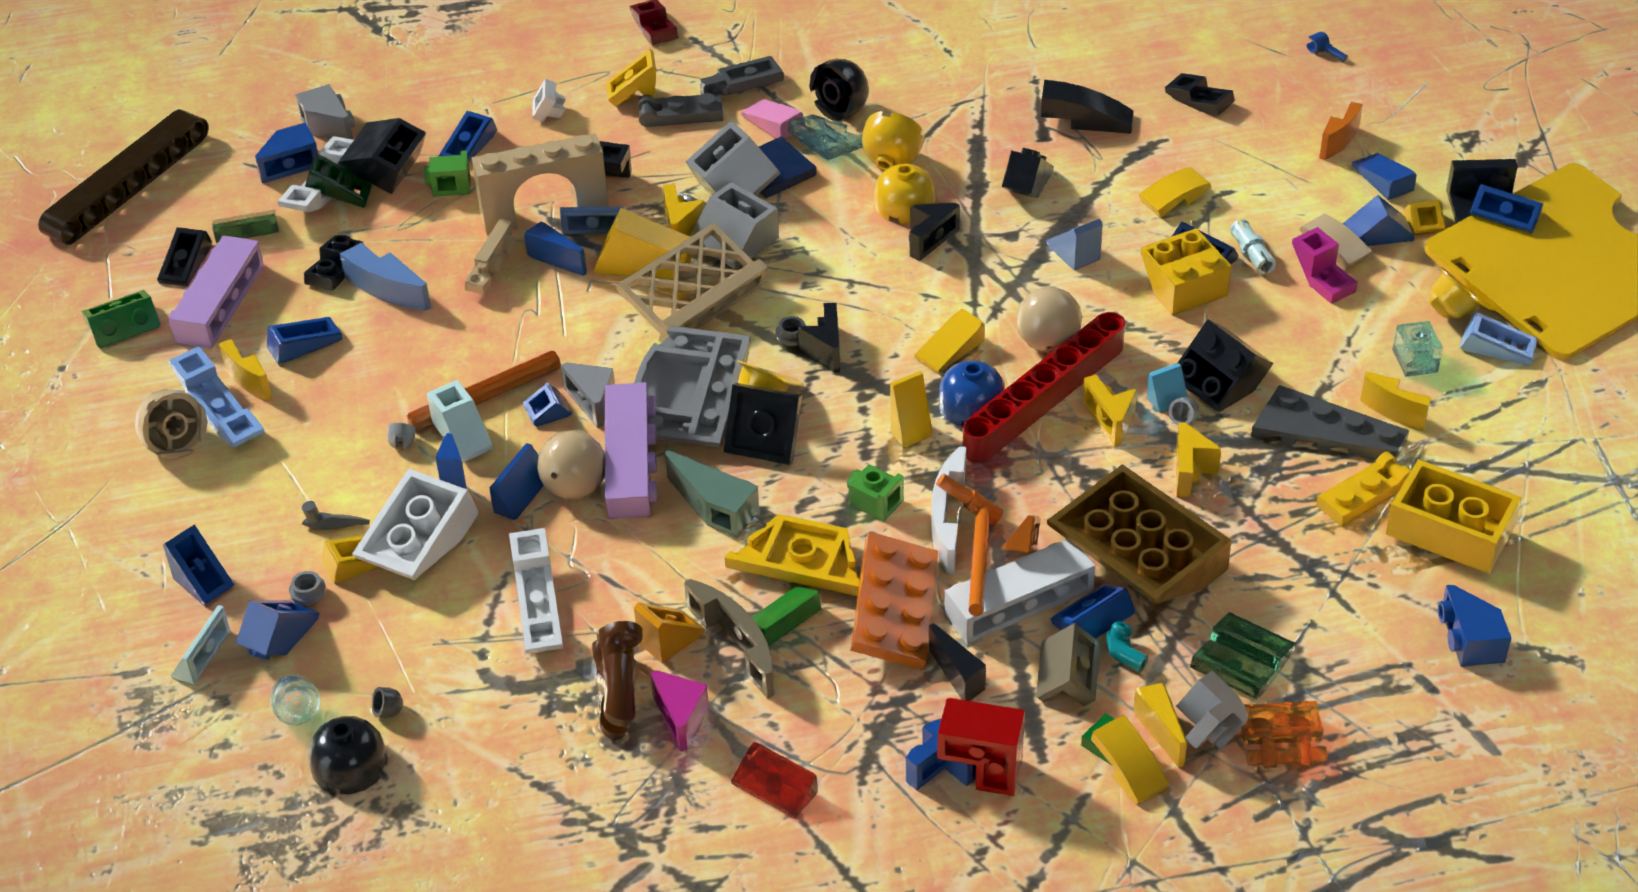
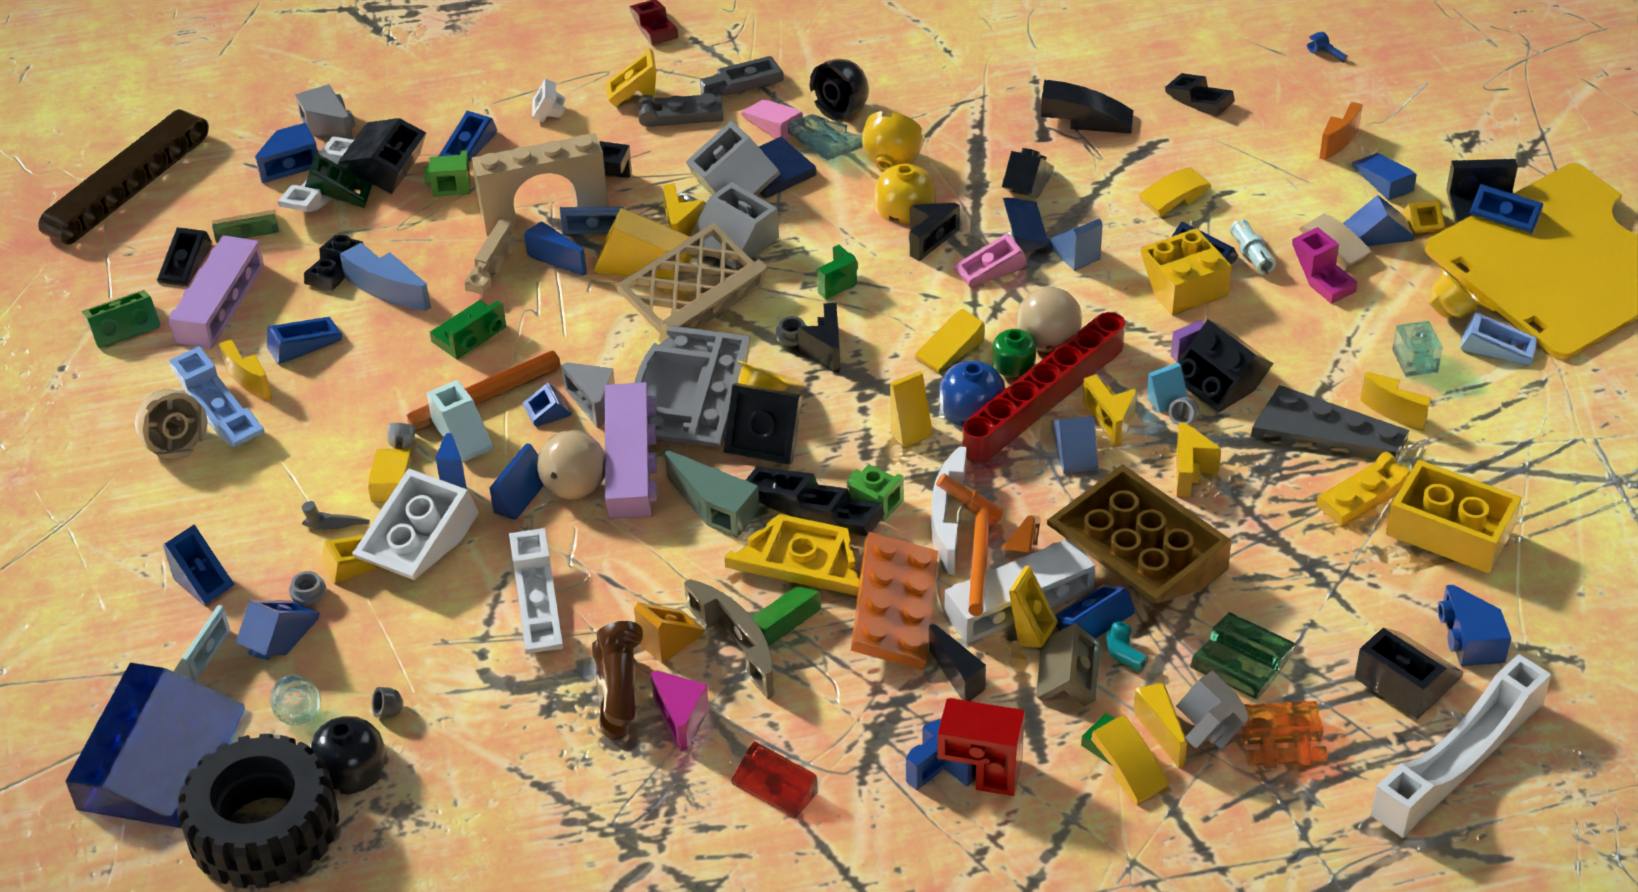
none -> clear blue slope [65,662,245,829]
none -> black tyre [177,734,339,889]
none -> yellow slope [368,448,412,502]
none -> green bracket [429,300,507,360]
none -> black slope [746,466,885,537]
none -> green bracket [817,244,858,300]
none -> bright pink slope [953,233,1028,287]
none -> green head [992,329,1037,379]
none -> dark blue slope [1003,197,1049,253]
none -> yellow slope [1009,566,1058,647]
none -> medium blue slope [1051,416,1098,474]
none -> medium lavender tile [1171,320,1204,362]
none -> black slope [1354,627,1464,719]
none -> white arch [1370,654,1552,838]

